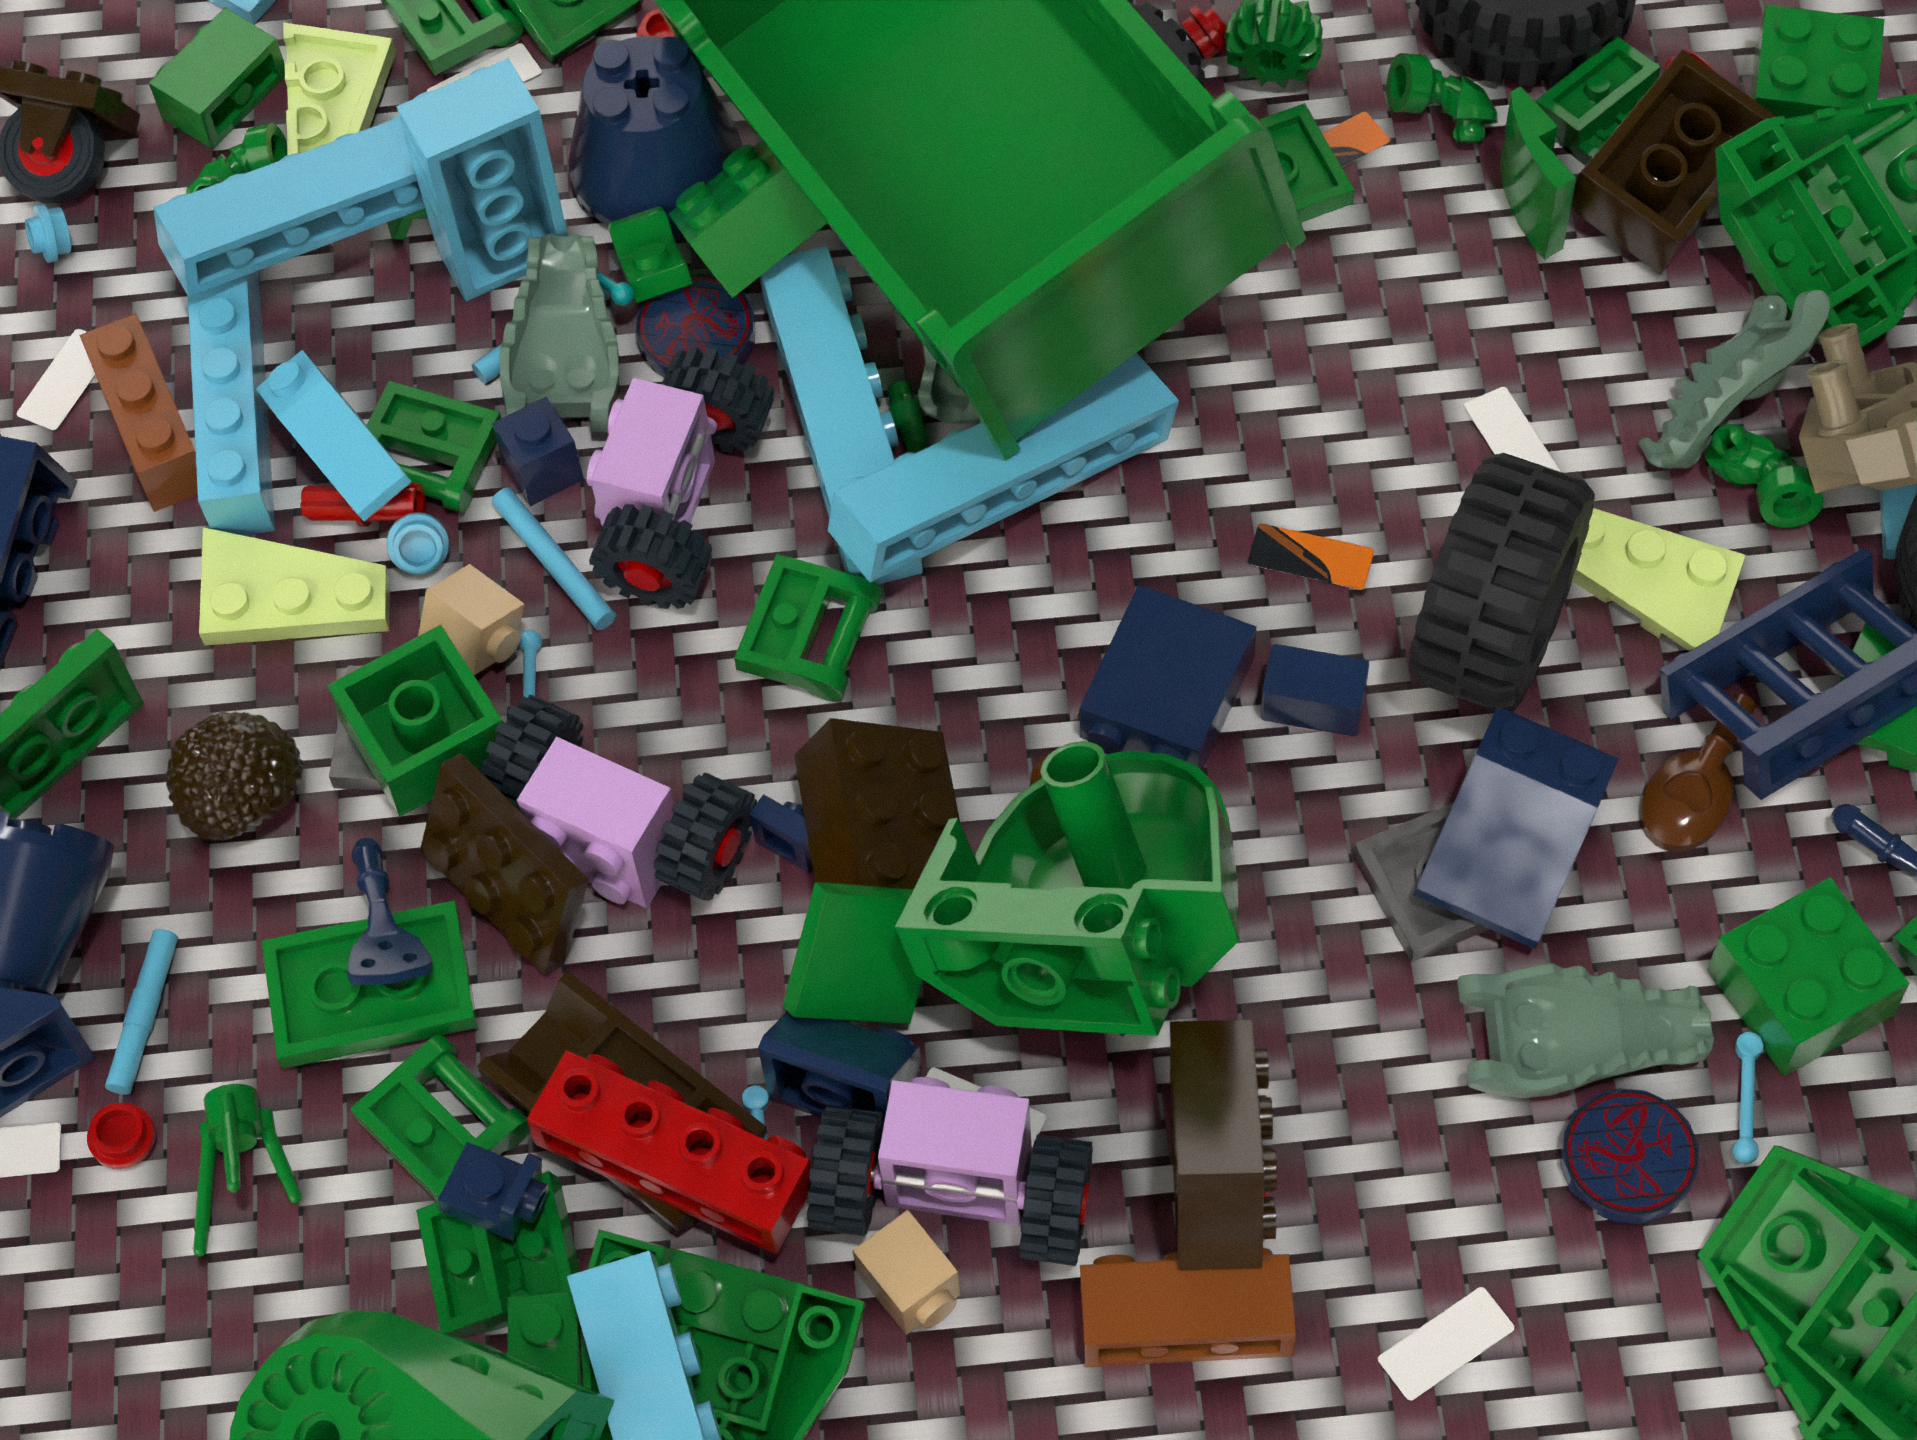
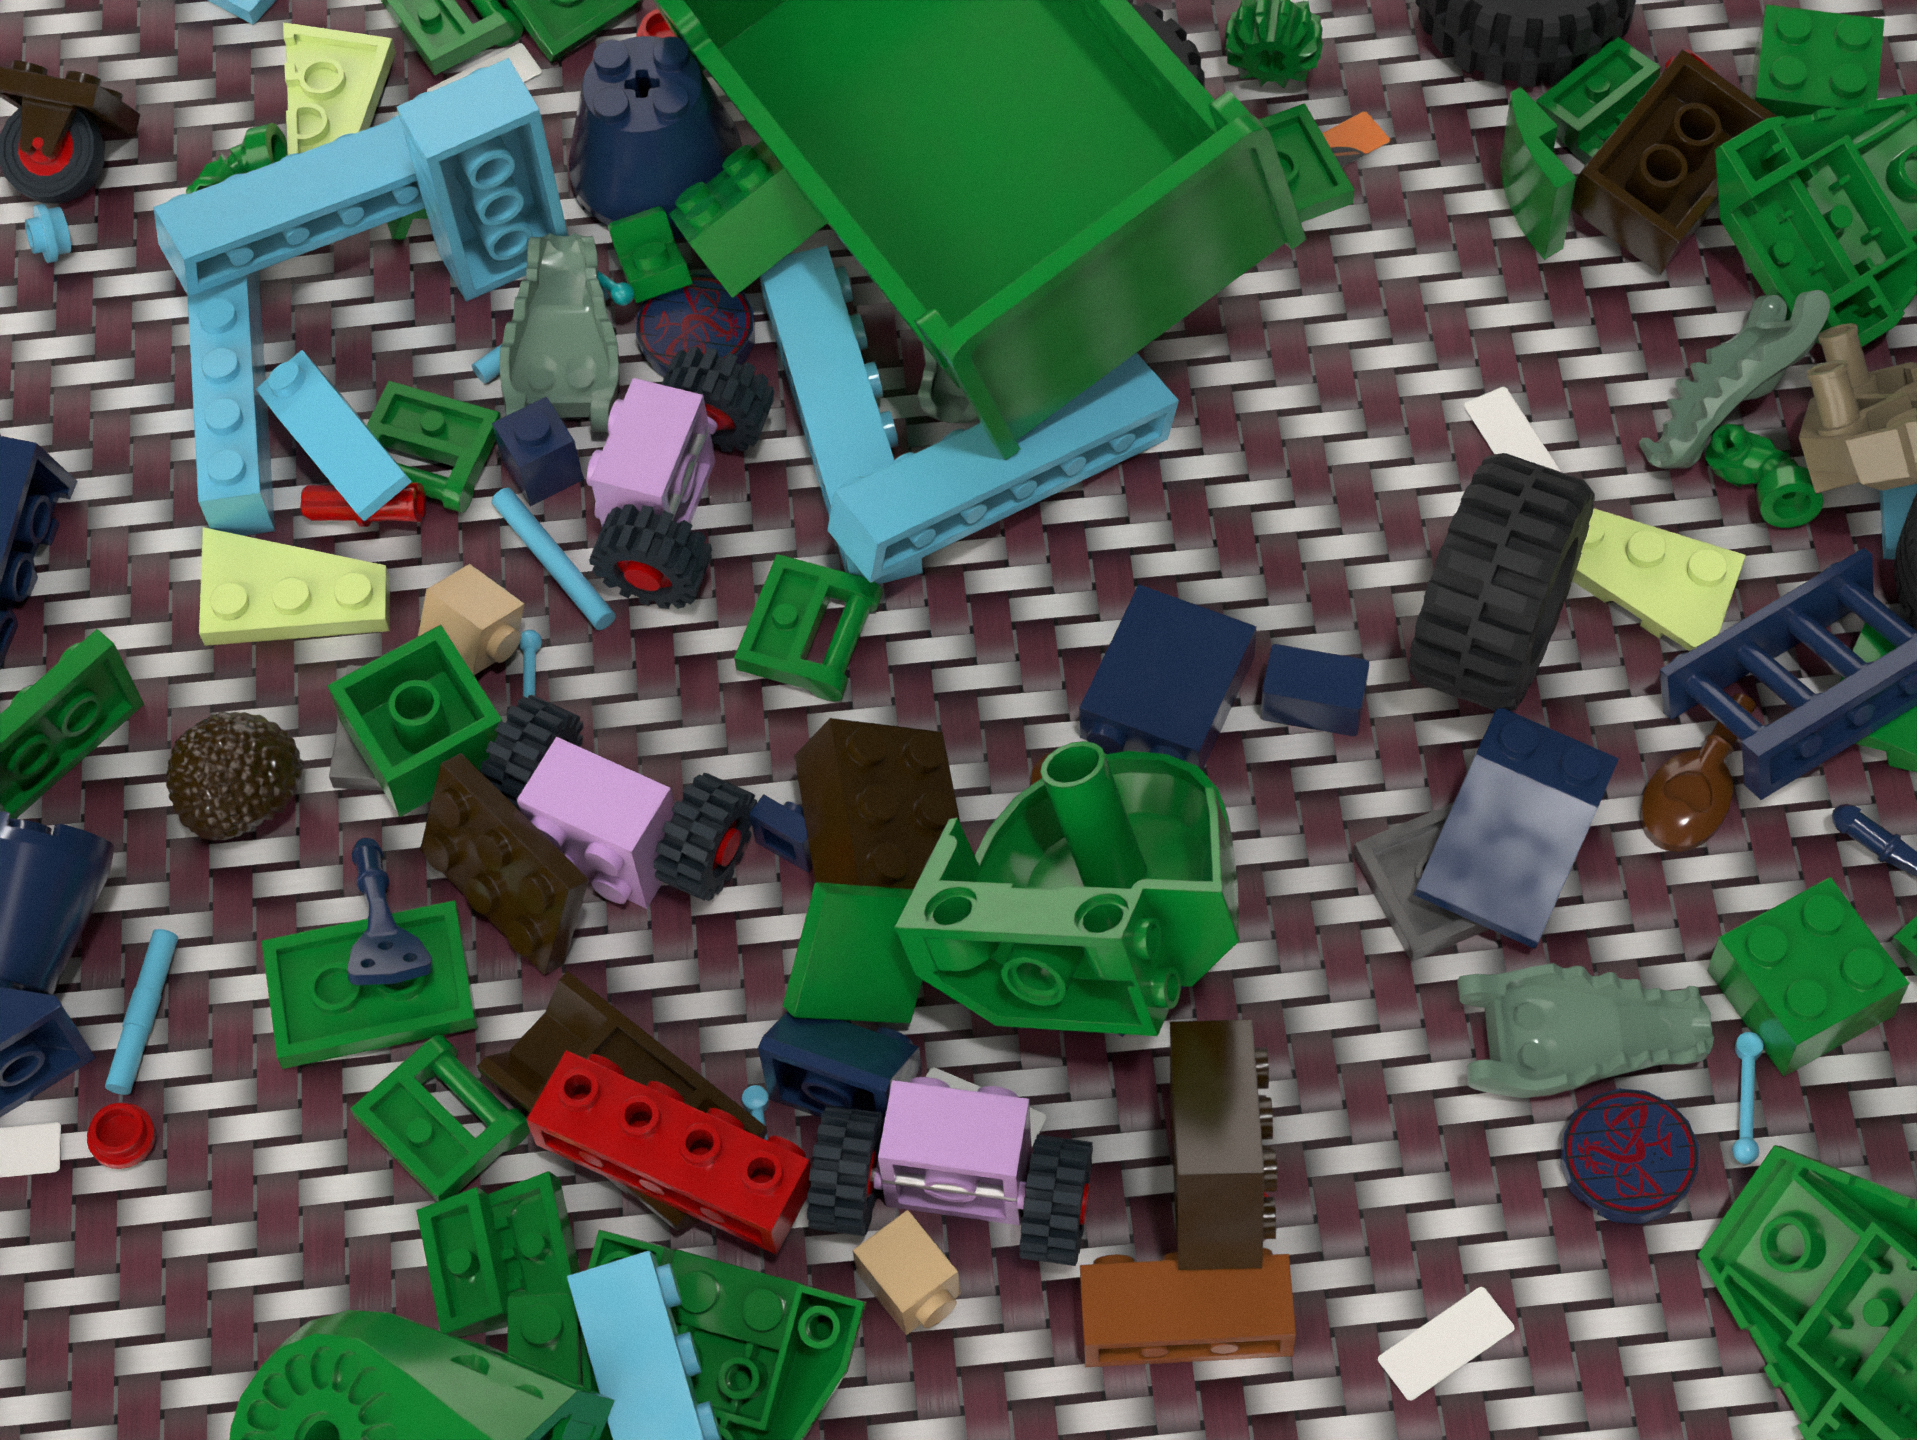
white sticker [17,329,95,431] -> none
dark orange brick [79,313,198,512] -> none
green brick [149,8,285,150] -> none
green plant [193,1084,302,1257] -> none
medium azure plate [387,512,449,575] -> none
dark blue bracket [437,1142,549,1241] -> none
green piece [887,381,928,453] -> none
red plate [1180,5,1226,61] -> none
sticker [1248,524,1374,590] -> none
green arm [1386,53,1498,143] -> none

